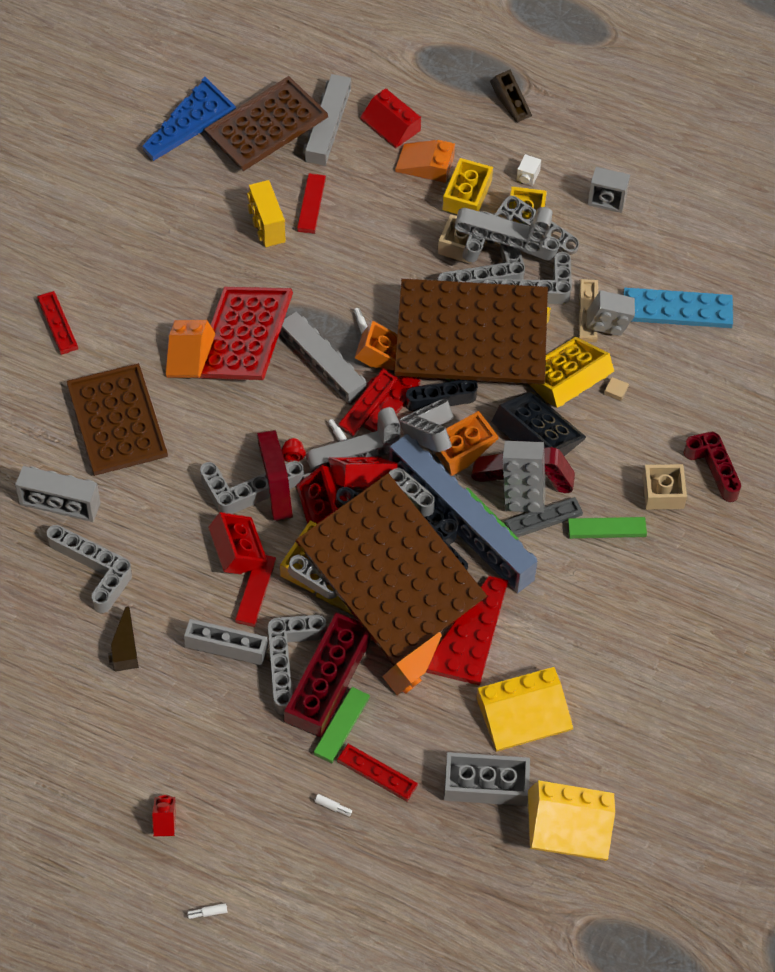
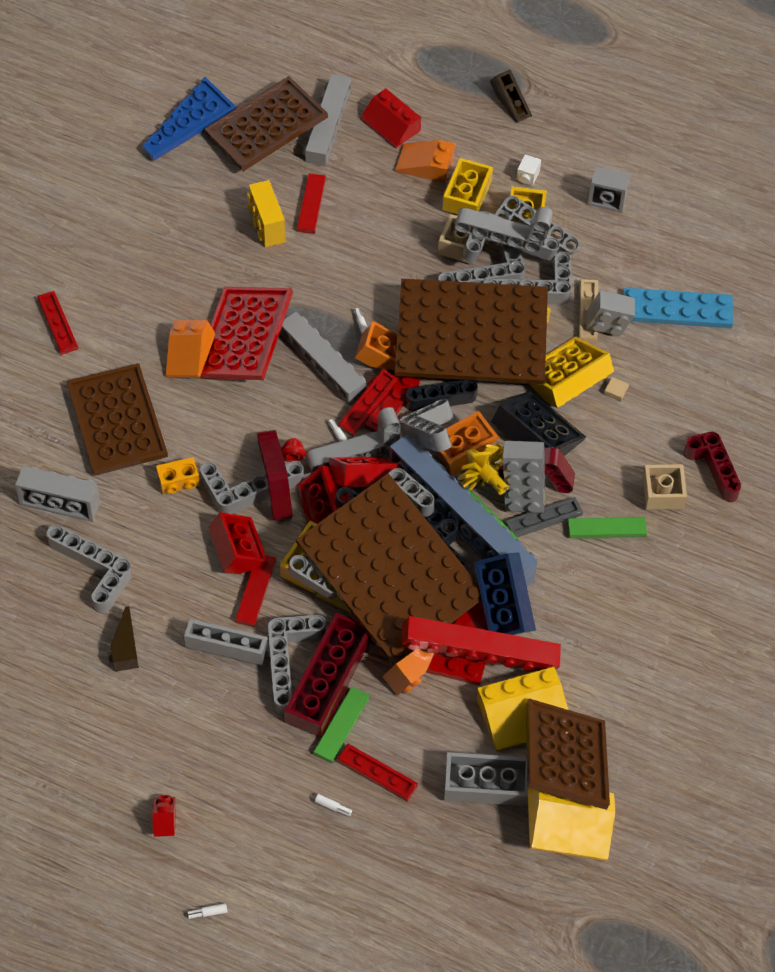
none -> light orange brick [156,457,200,495]
none -> red brick [401,616,561,671]
none -> yellow piece [458,443,509,495]
none -> dark blue brick [474,552,536,635]
none -> reddish brown plate [526,698,610,810]

